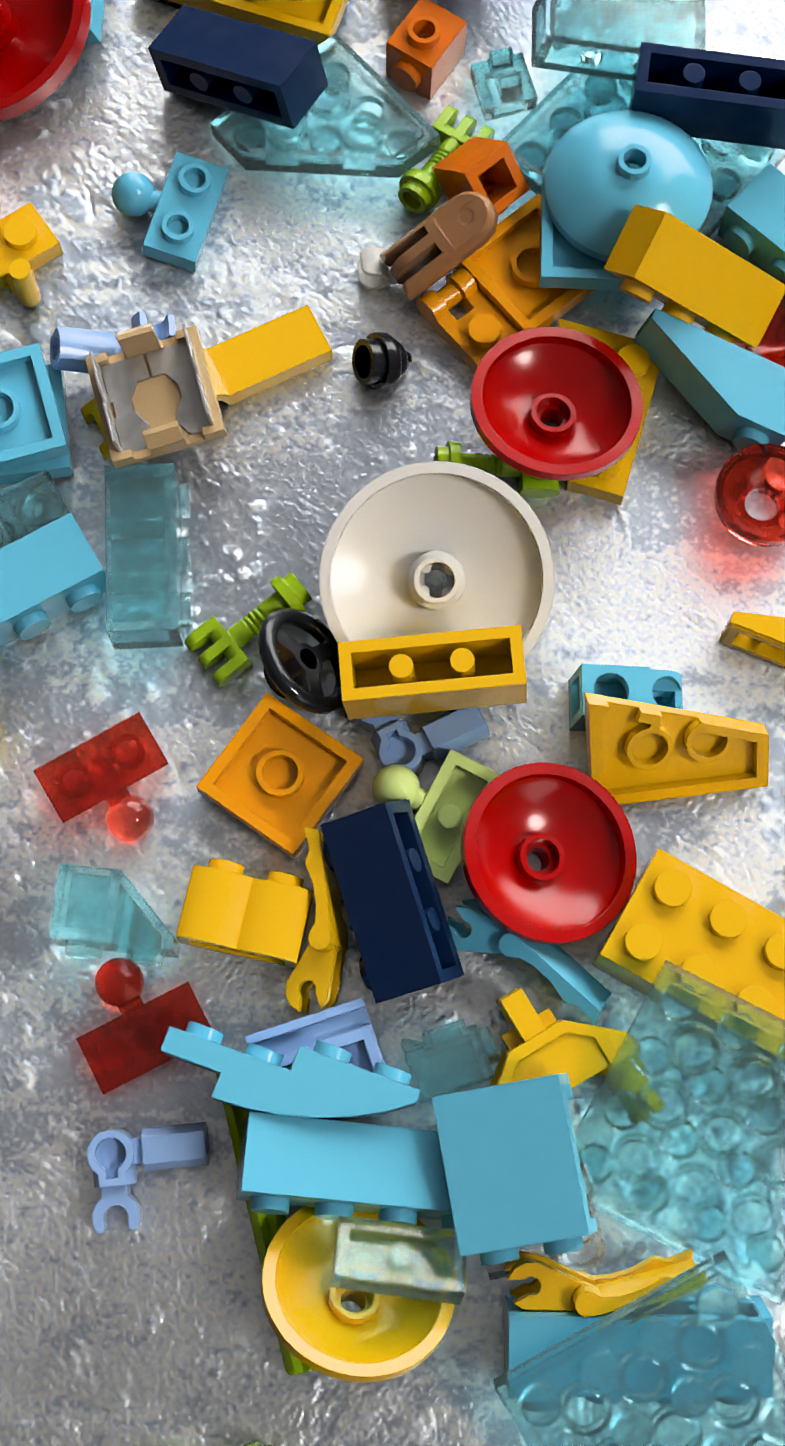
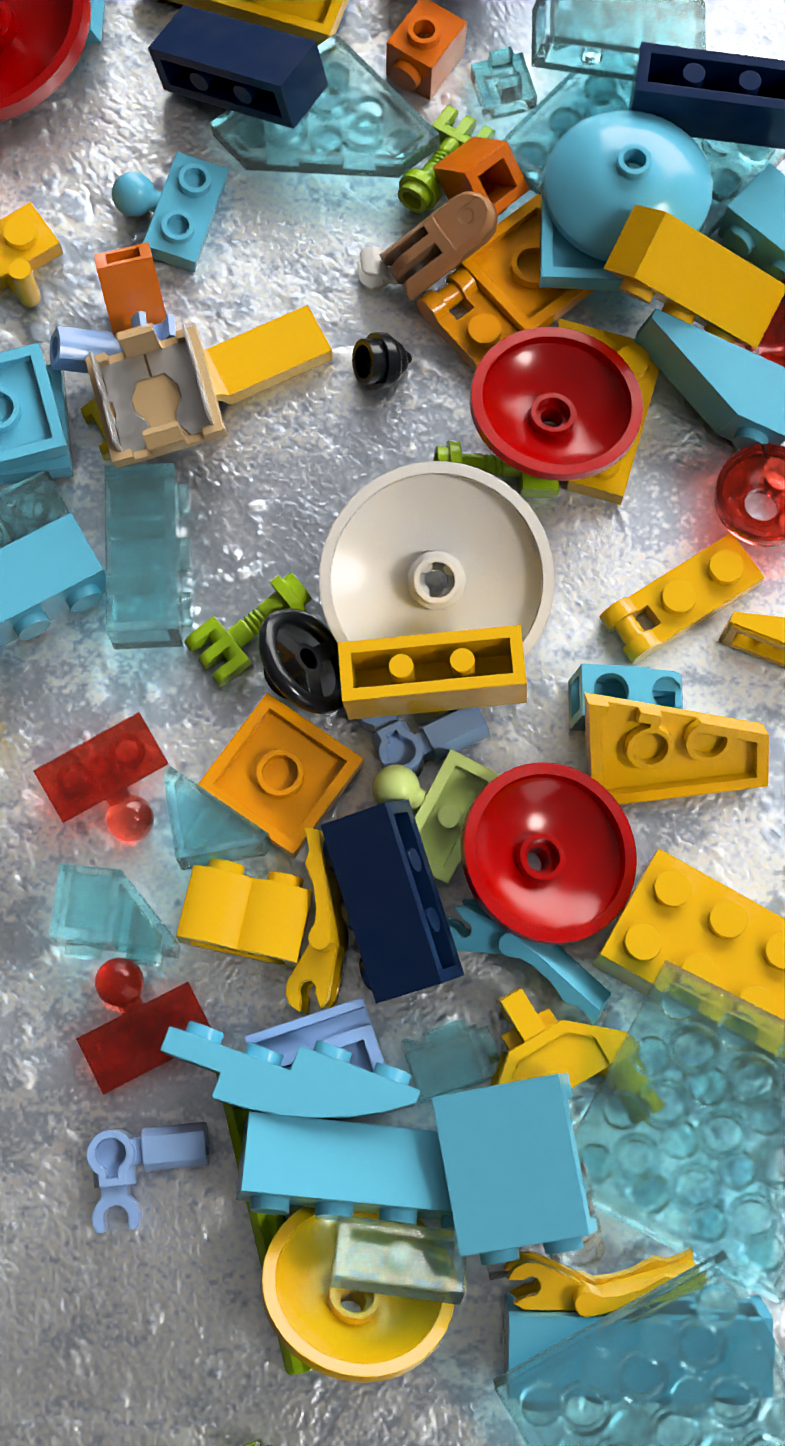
none -> orange brick [94,242,167,335]
none -> clear light blue slope [163,766,272,870]
none -> yellow plate [599,532,765,664]

